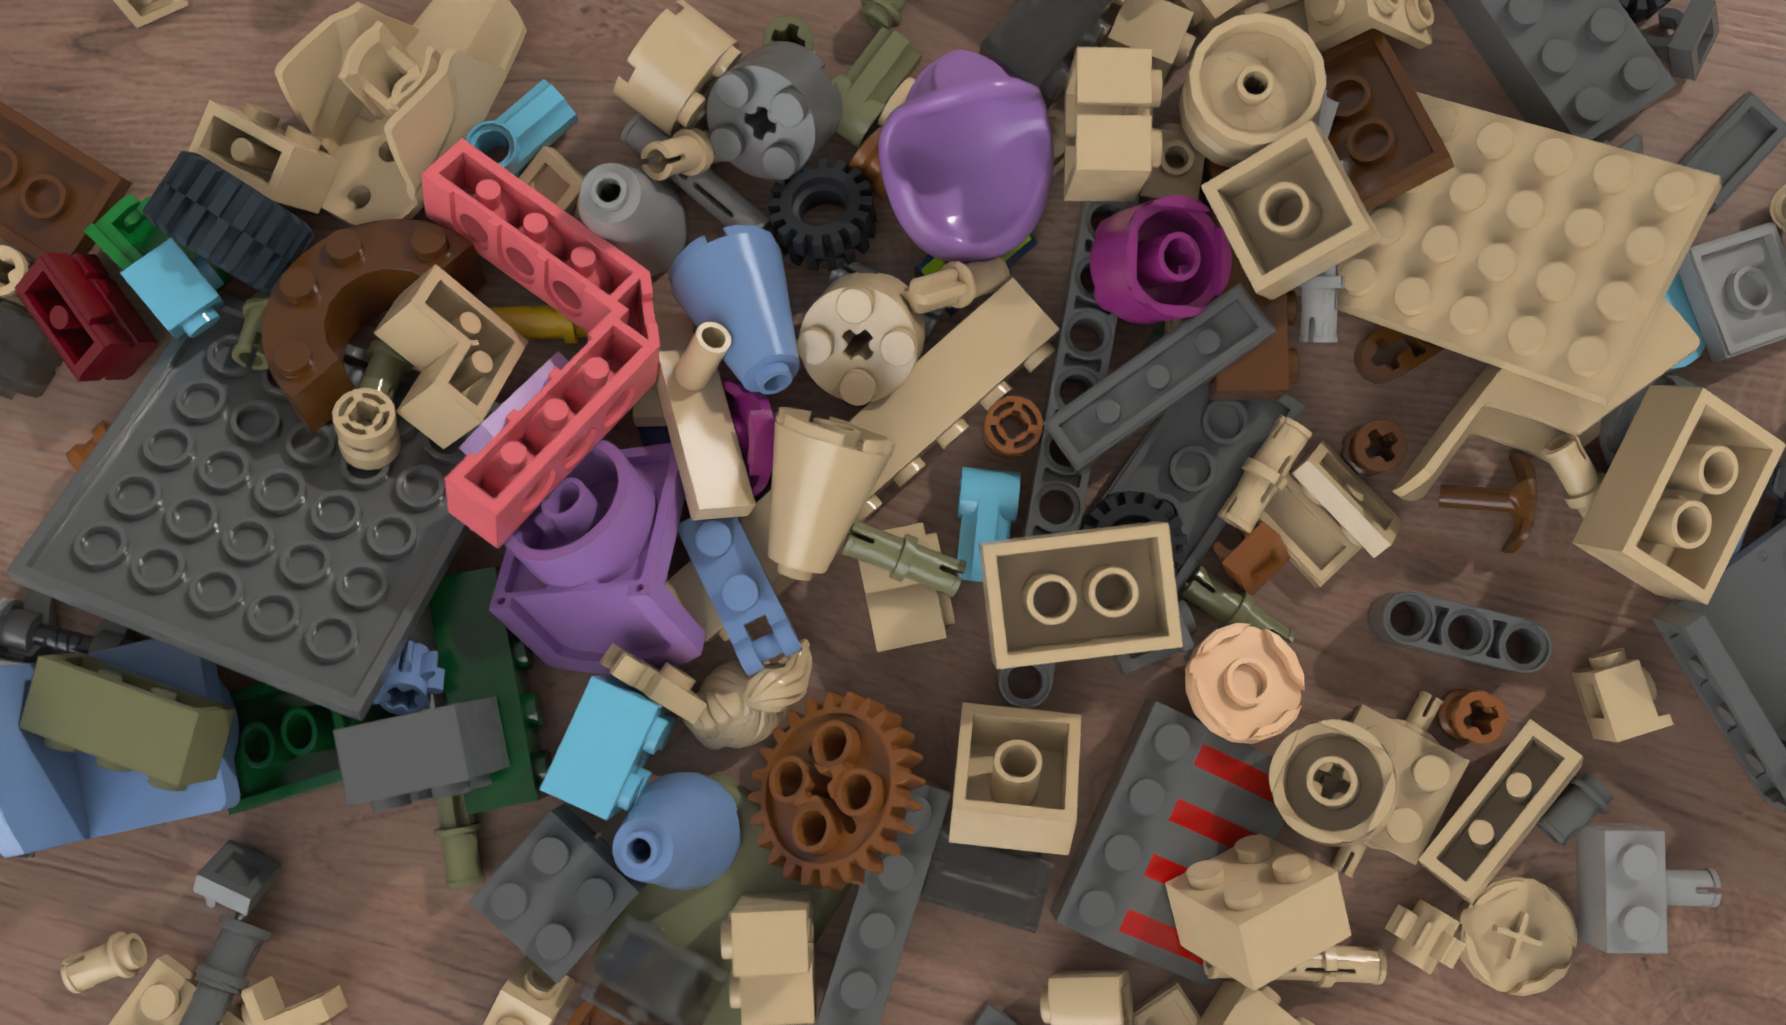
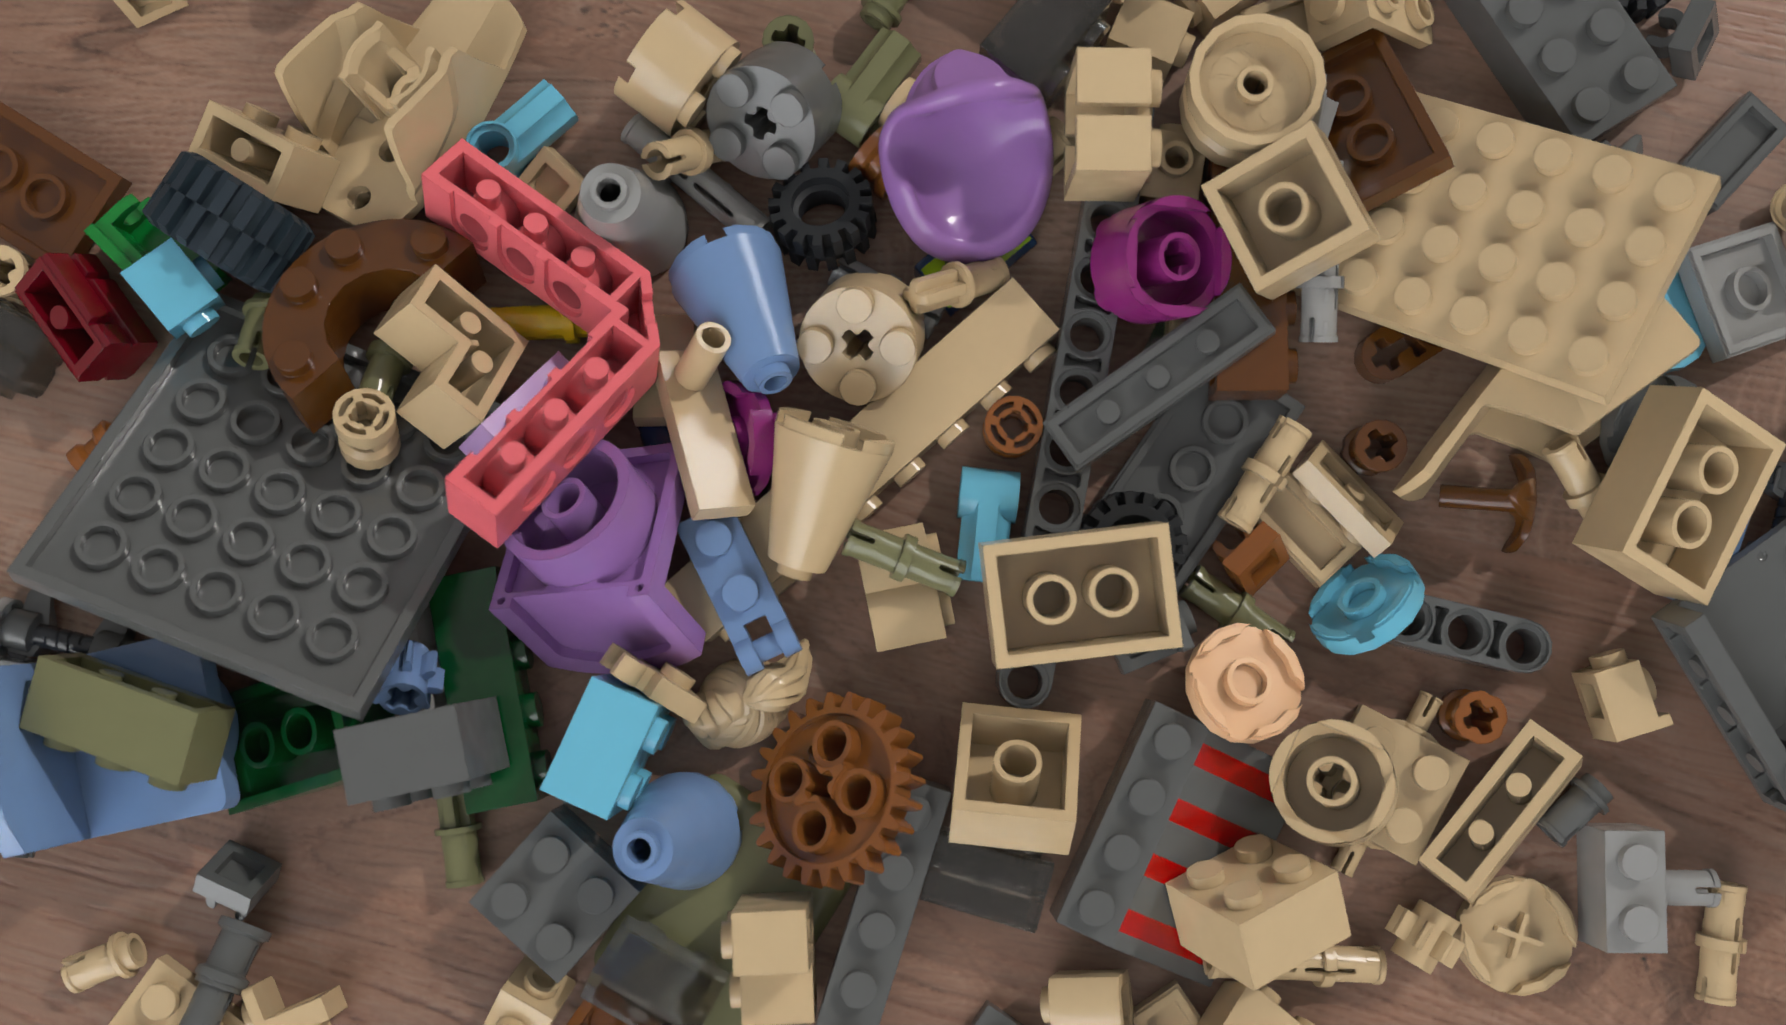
none -> medium azure tile [1308,554,1425,655]
none -> tan pin [1694,880,1748,1006]

